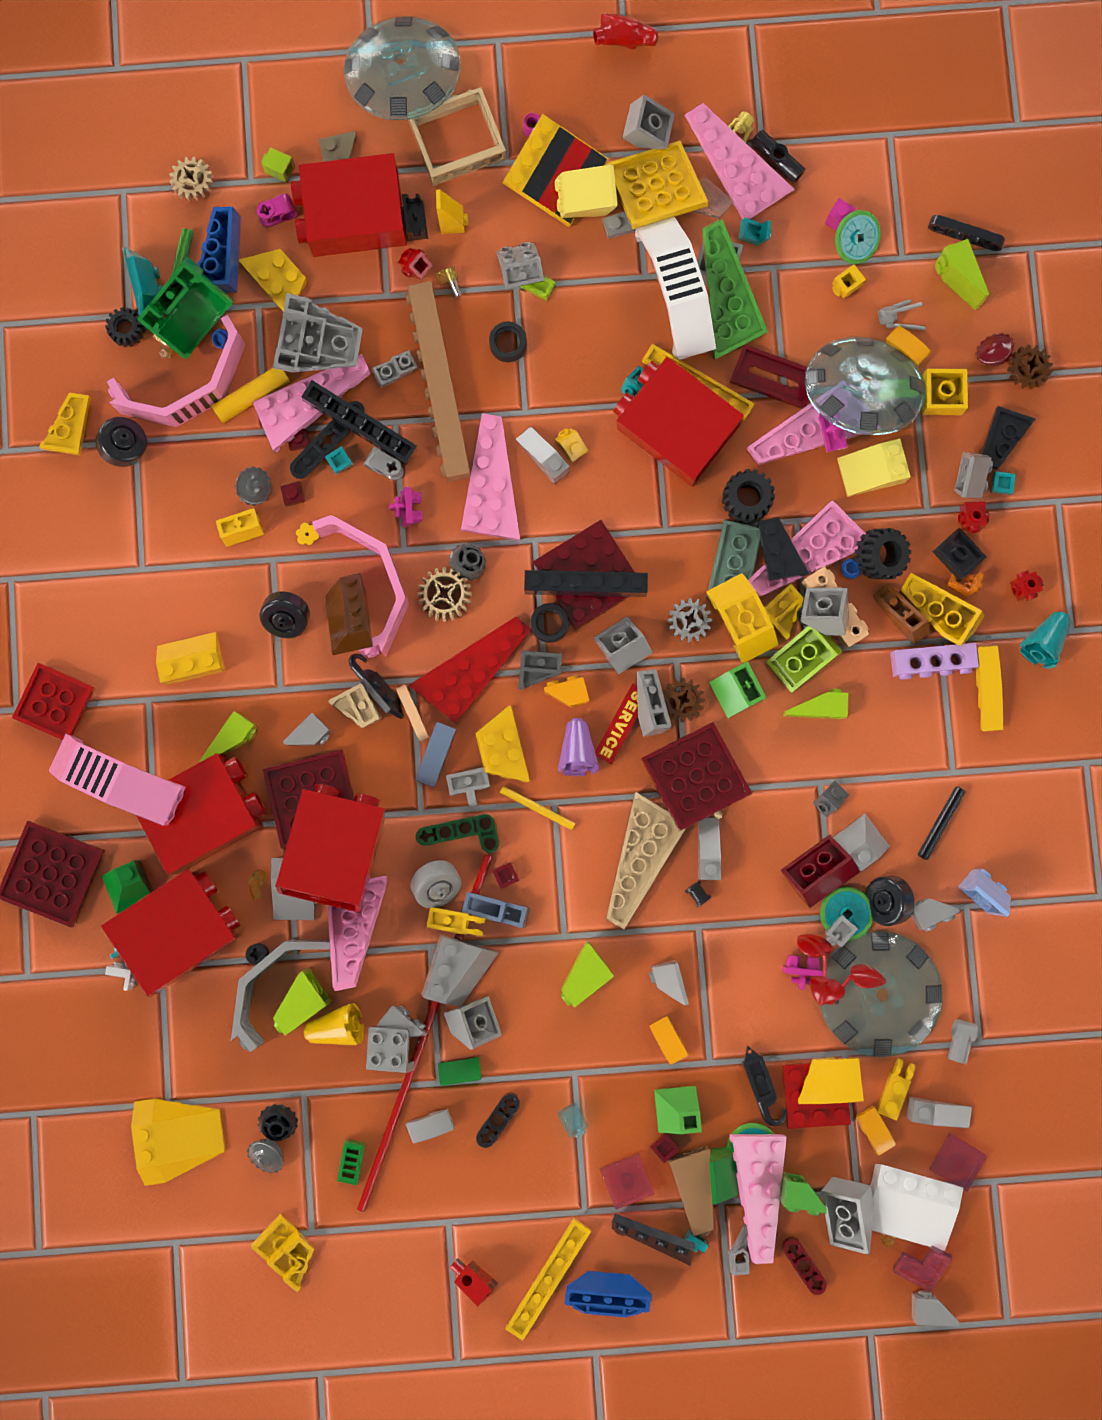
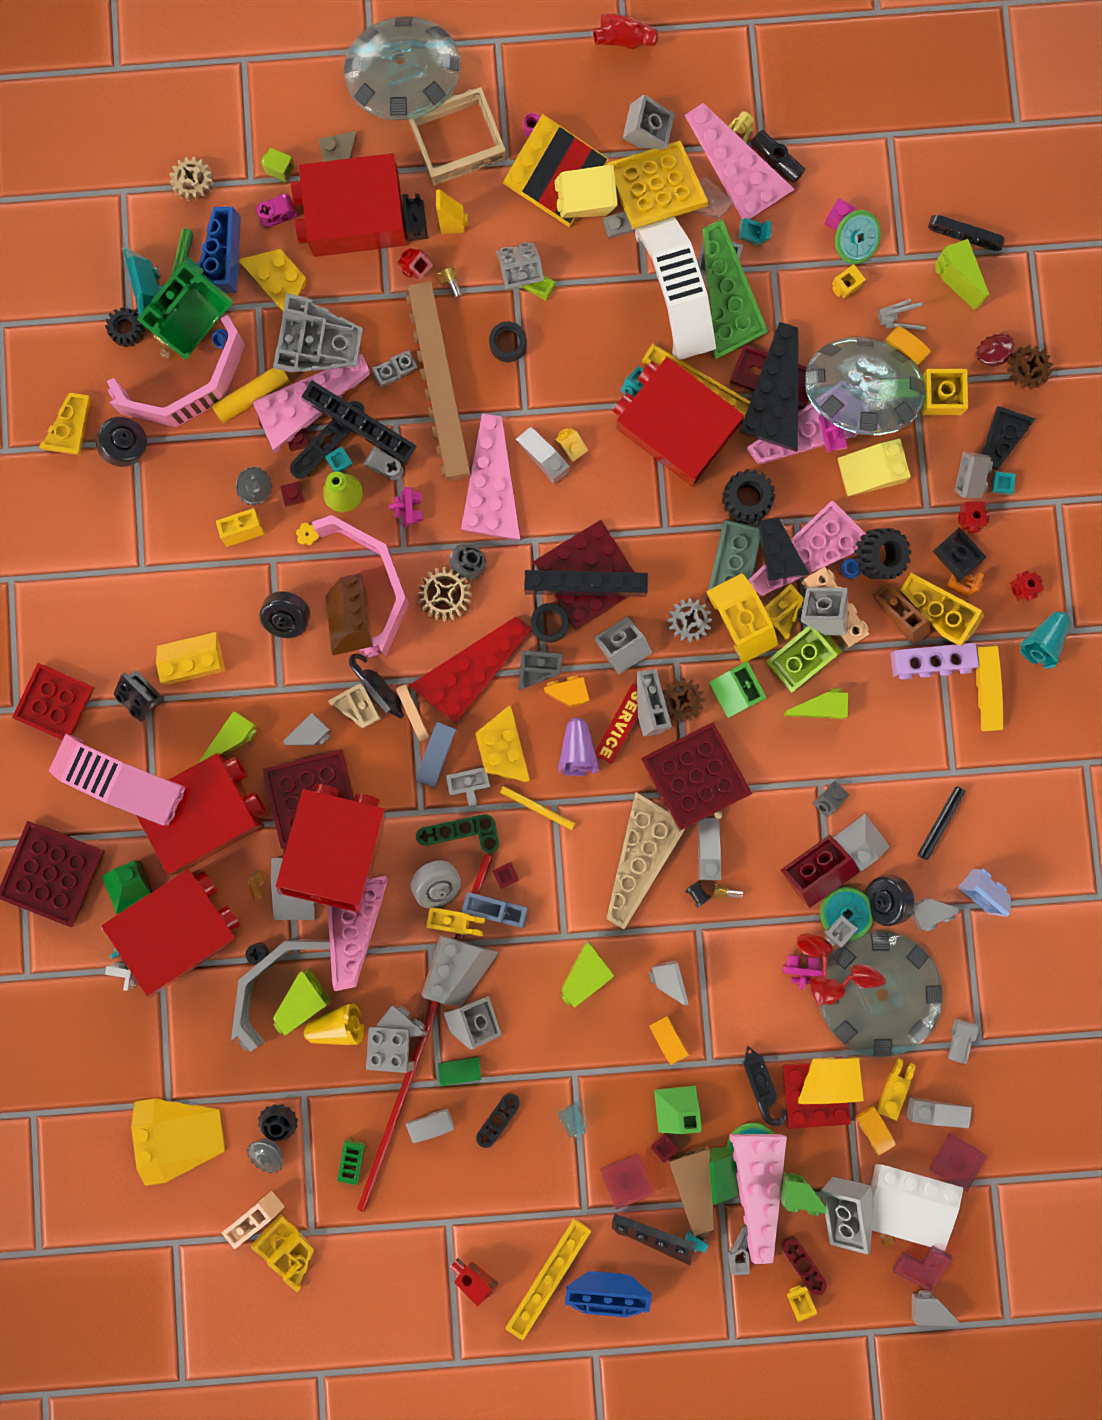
none -> black bracket [114,670,164,722]
none -> light nougat slope [222,1191,285,1249]
none -> lime cone [323,472,363,513]
none -> clear yellow piece [712,883,743,901]
none -> black wing [740,322,798,452]
none -> yellow bracket [787,1285,818,1323]

